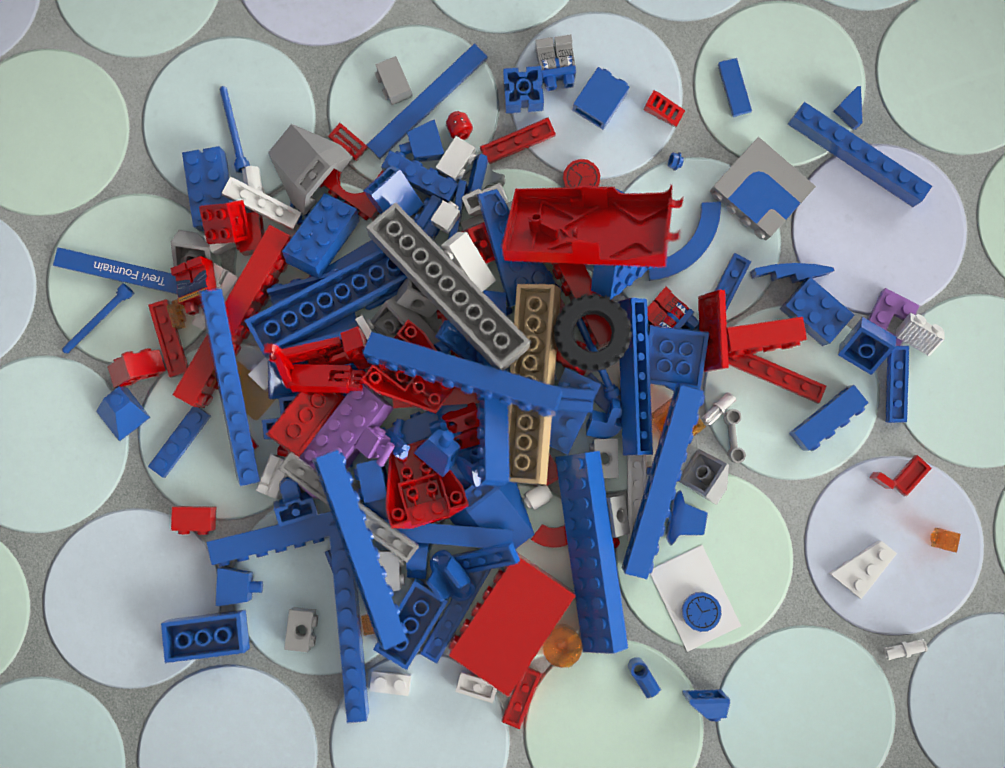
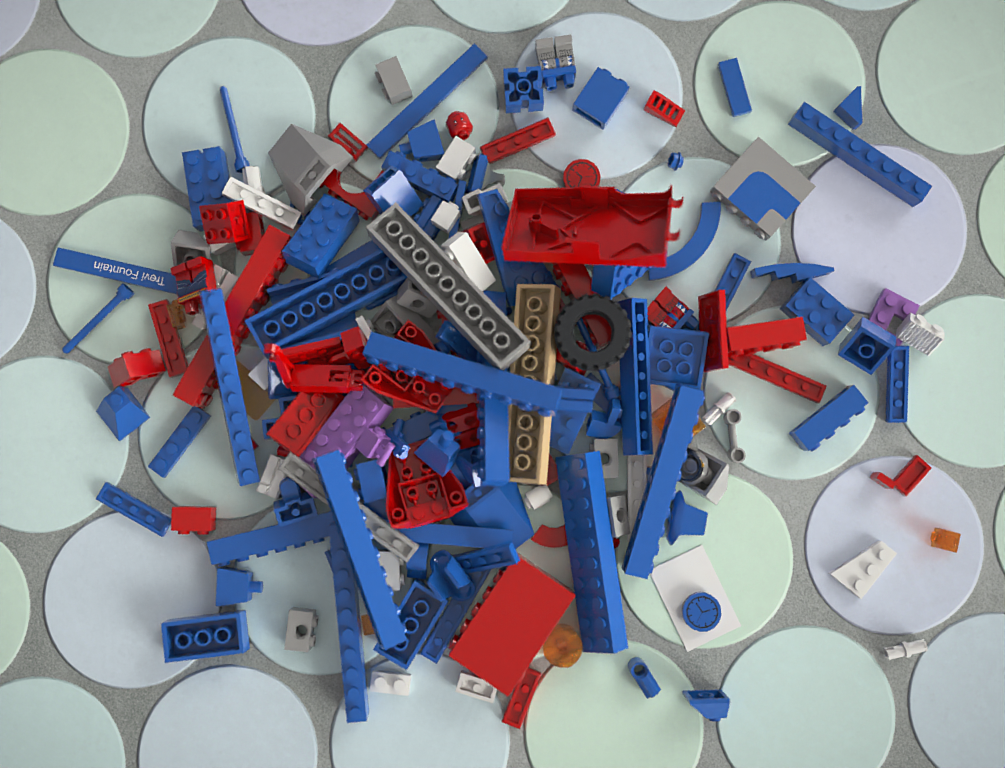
none -> blue tile [96,482,171,537]
none -> light grey piece [680,447,708,485]

